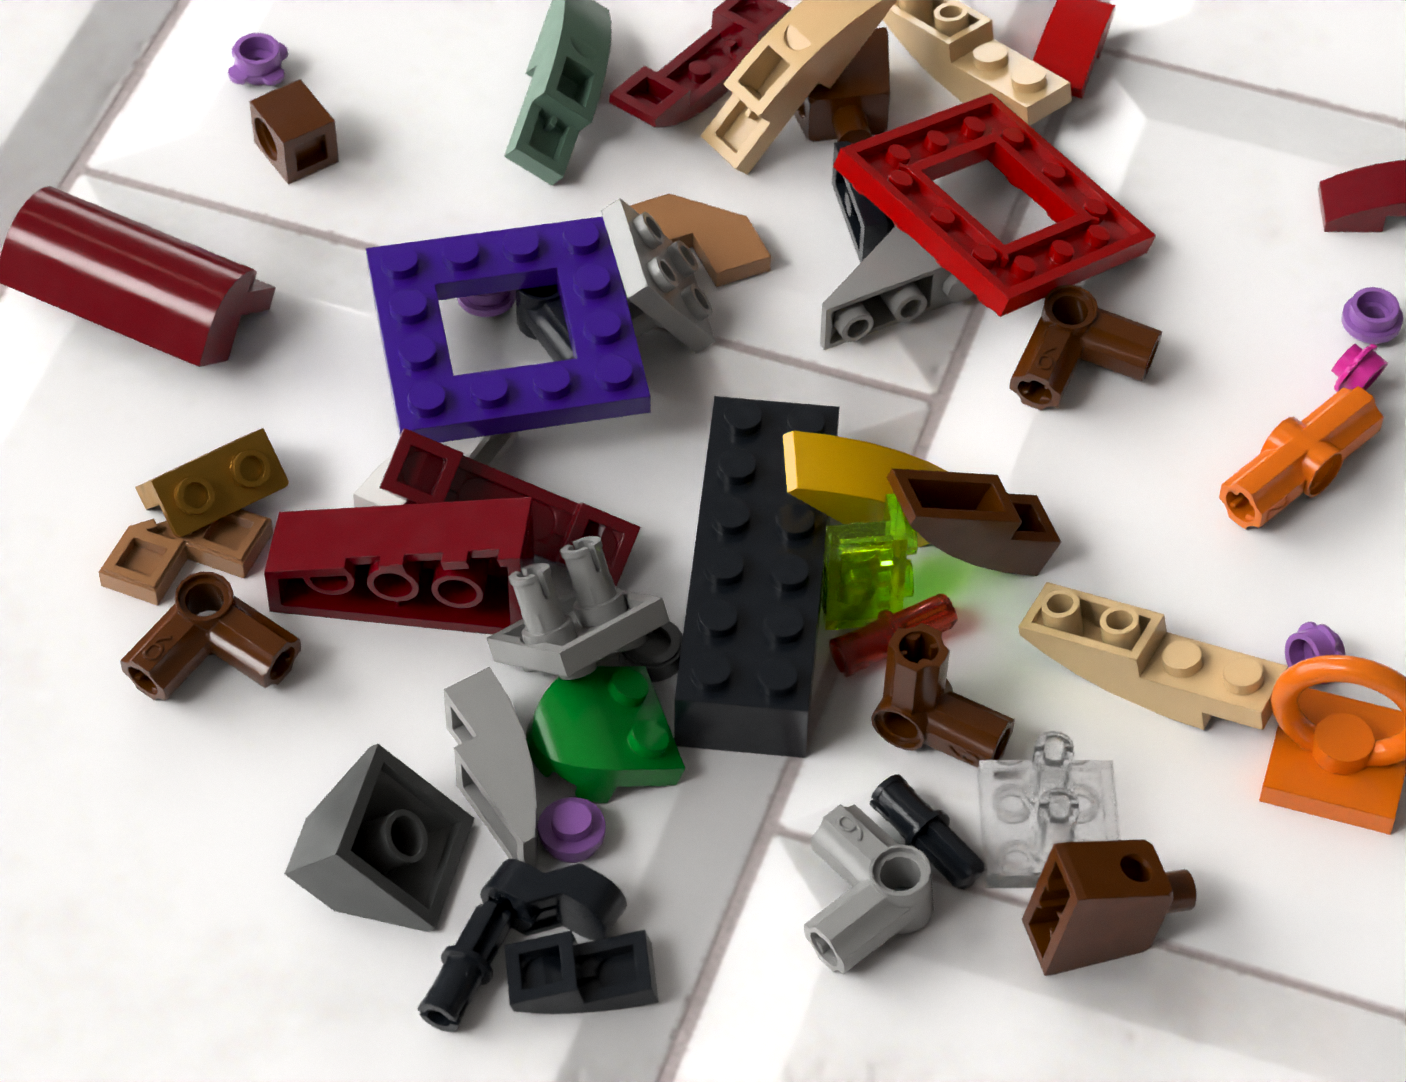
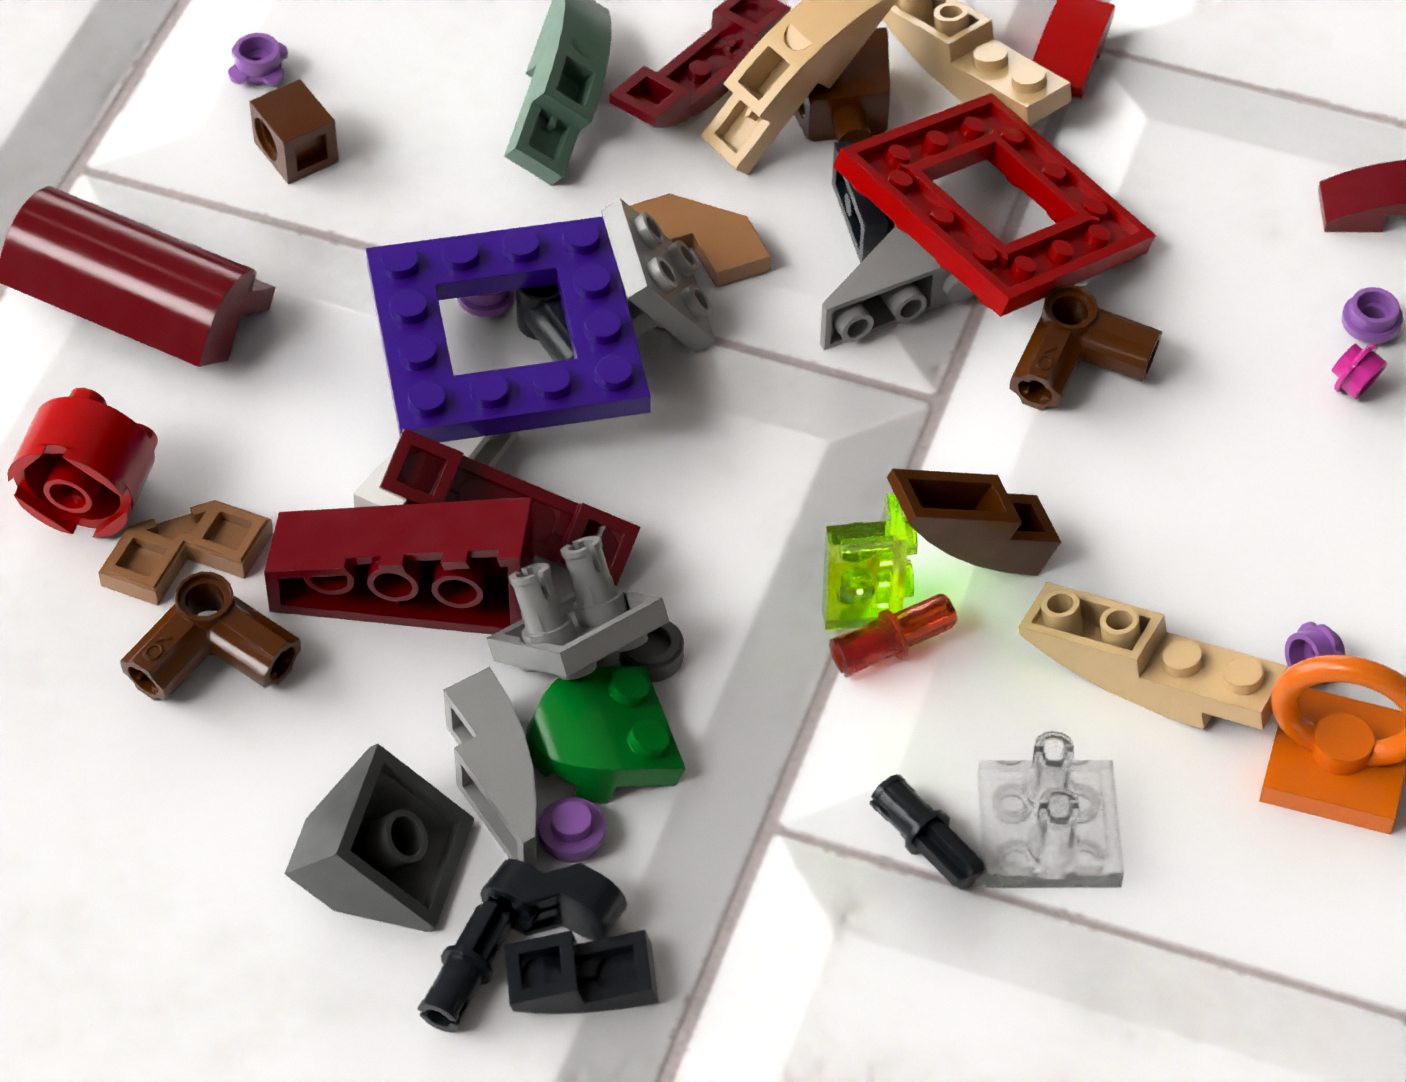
pearl gold bracket [135,428,289,537] -> none
black brick [674,396,840,758] -> none
yellow slope [783,431,948,548] -> none
light grey piece [804,804,934,974] -> none
reddish brown piece [871,623,1015,773] -> none
reddish brown torso [1021,839,1197,976] -> none
orange piece [1219,386,1384,529] -> none
none -> red brick [7,388,158,537]

